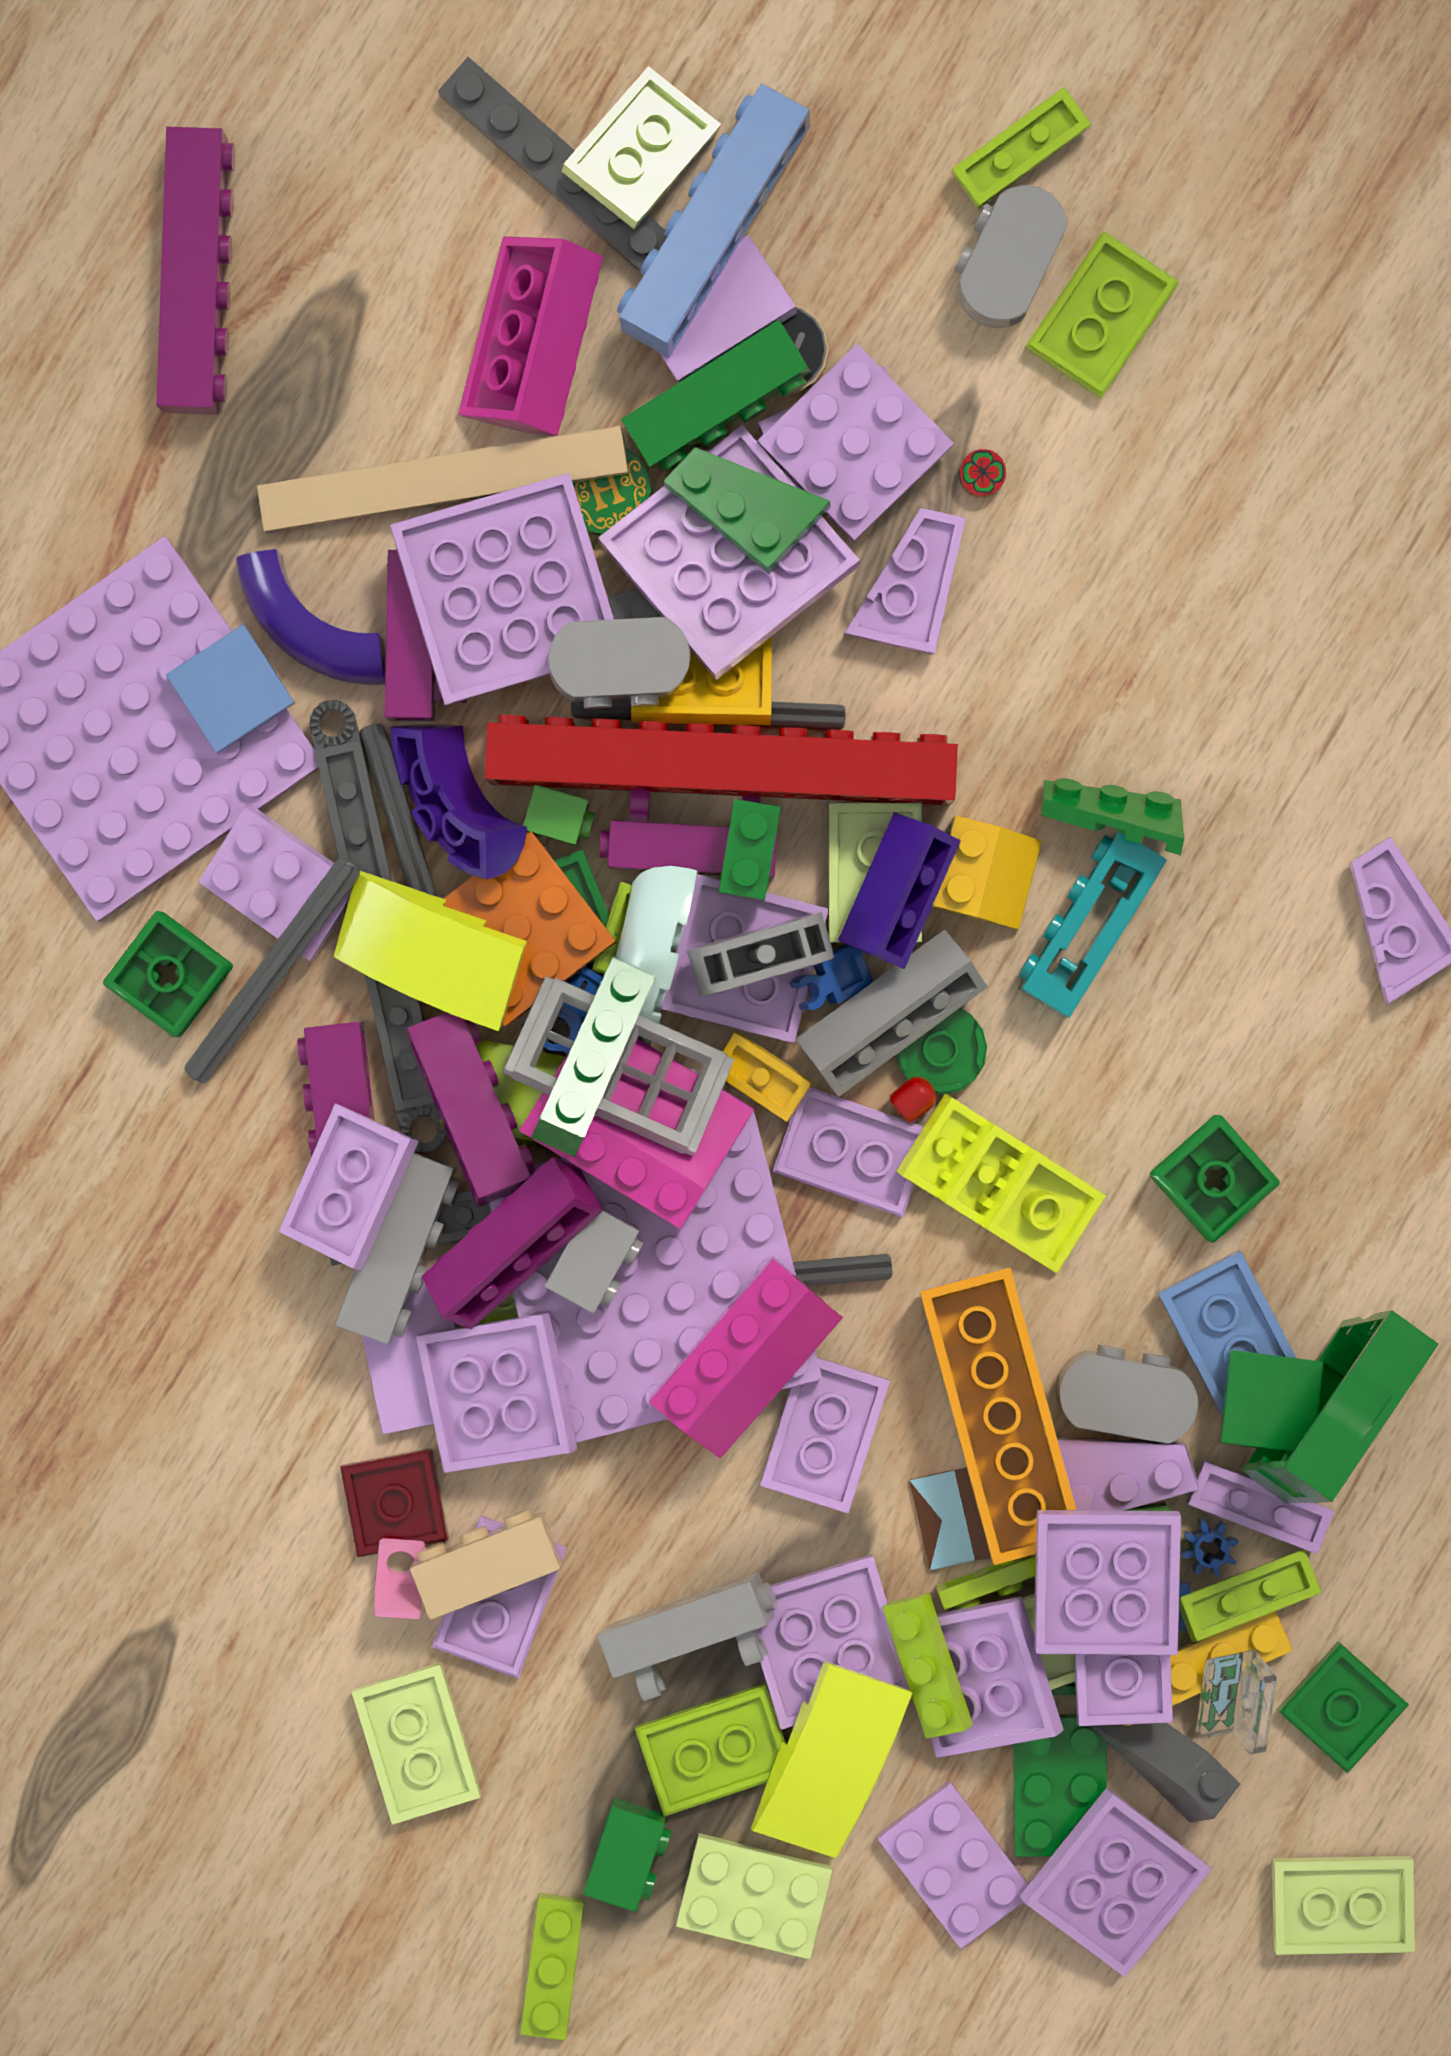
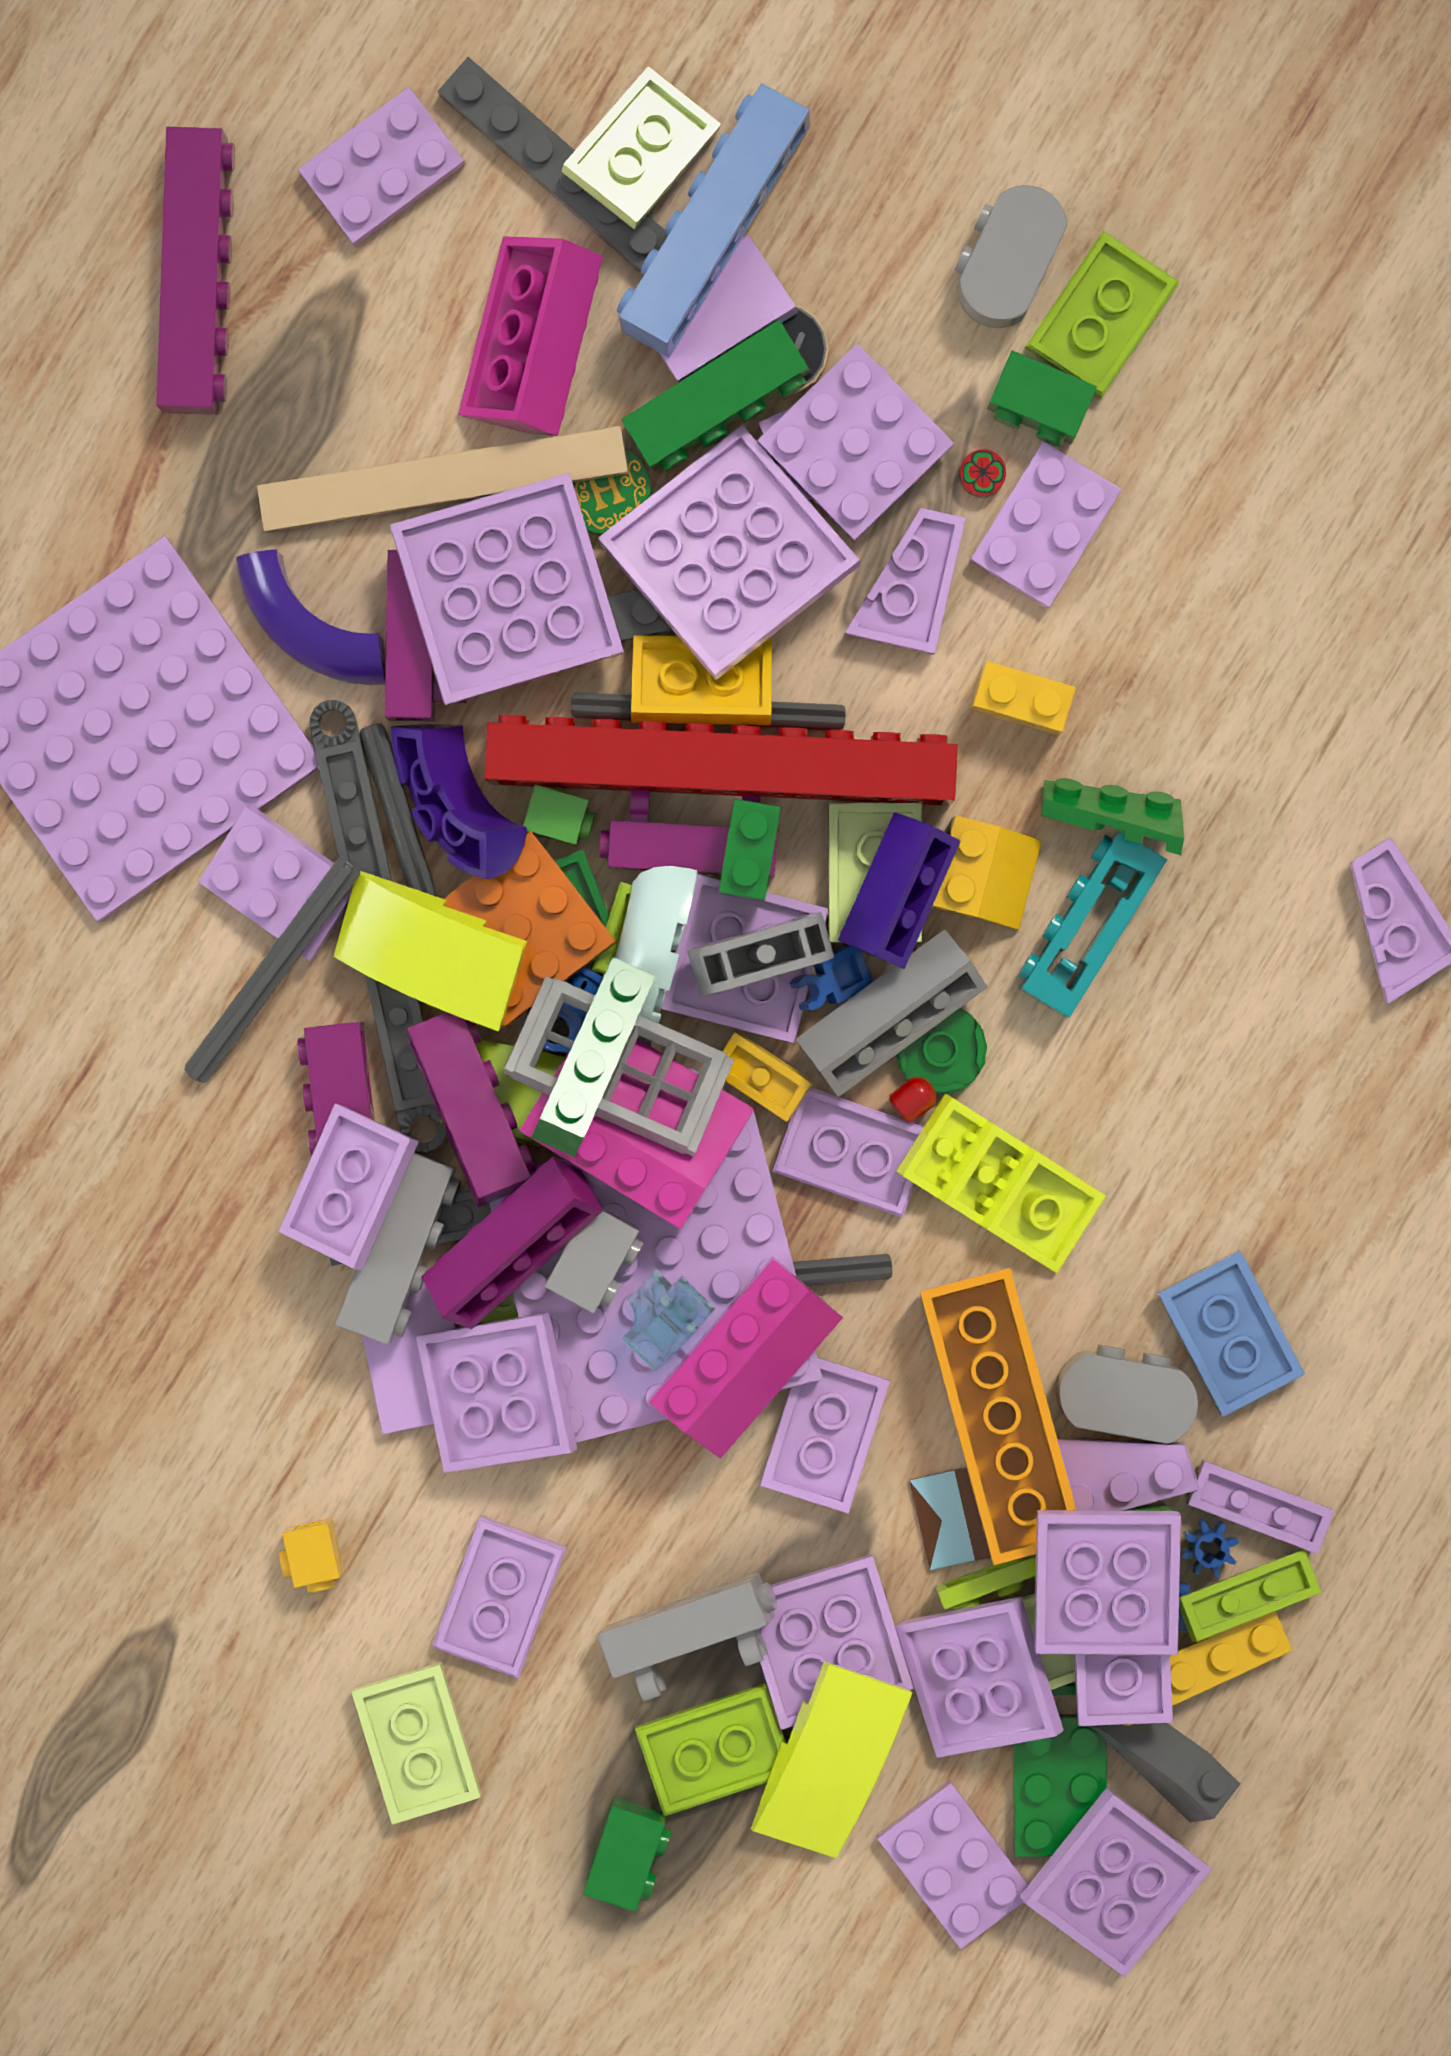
green brick [103,911,233,1037] -> none
medium blue tile [166,624,296,754] -> none
dark red tile [340,1448,449,1557] -> none
bright pink bracket [374,1538,425,1619] -> none
tan brick [409,1508,562,1620] -> none
lime plate [520,1893,585,2041] -> none
light grey brick [548,617,690,709] -> none
wing [664,447,831,574] -> none
yellowish green plate [676,1833,833,1960] -> none
lime plate [882,1593,973,1739] -> none
lime plate [951,87,1091,209] -> none
green brick [1149,1115,1280,1243] -> none
clear panel [1196,1650,1277,1755] -> none
green tile [1219,1350,1323,1453] -> none
green tile [1241,1310,1439,1503] -> none
yellowish green plate [1272,1856,1415,1955] -> none
green tile [1277,1641,1409,1774] -> none
none -> yellow brick [279,1518,344,1592]
none -> lavender plate [298,87,465,247]
none -> clear light blue brick [622,1269,715,1371]
none -> lavender plate [970,441,1122,609]
none -> yellow brick [970,661,1076,736]
none -> green brick [987,350,1097,447]

